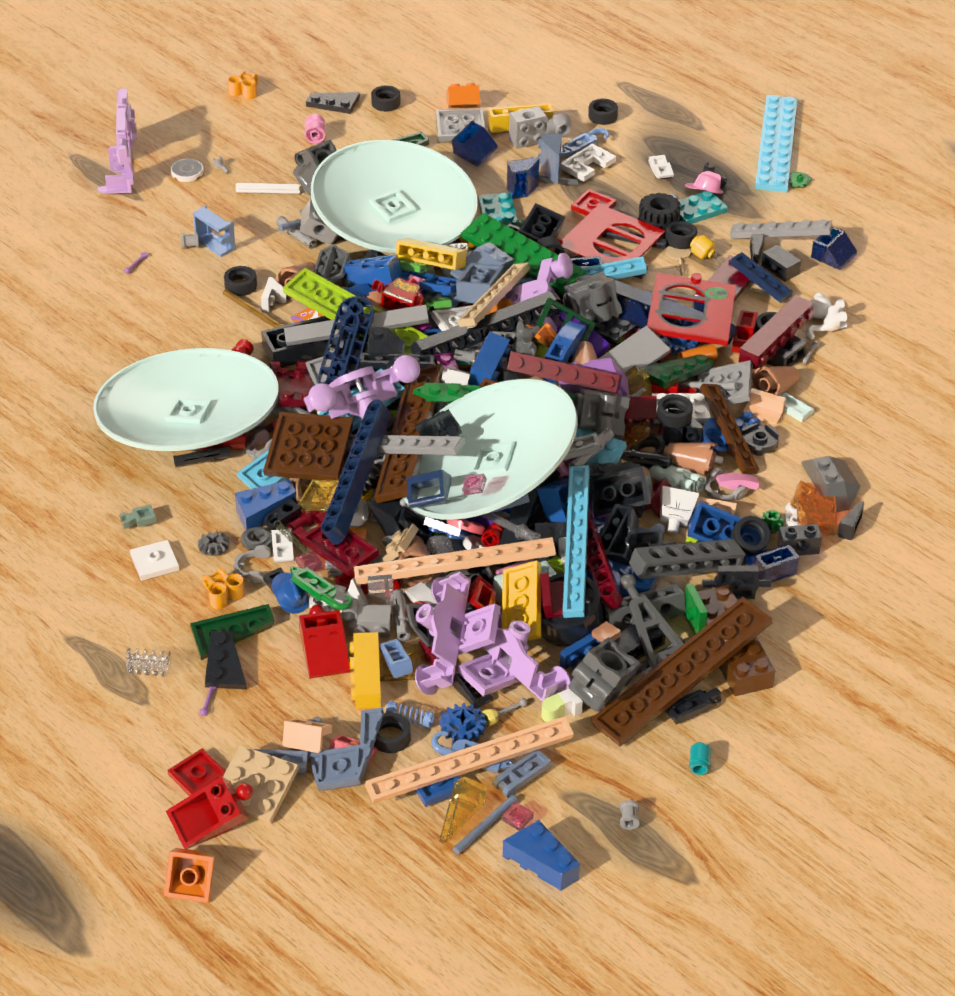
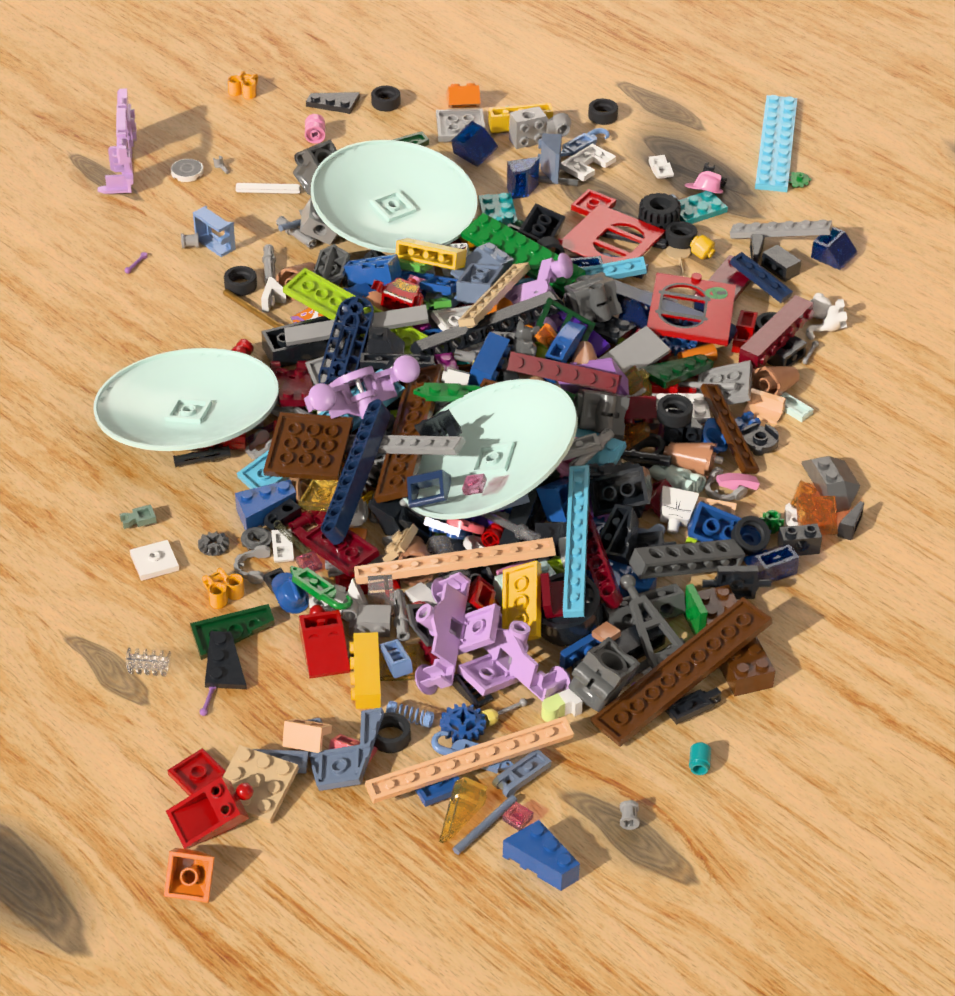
none -> light grey pin [262,244,276,284]

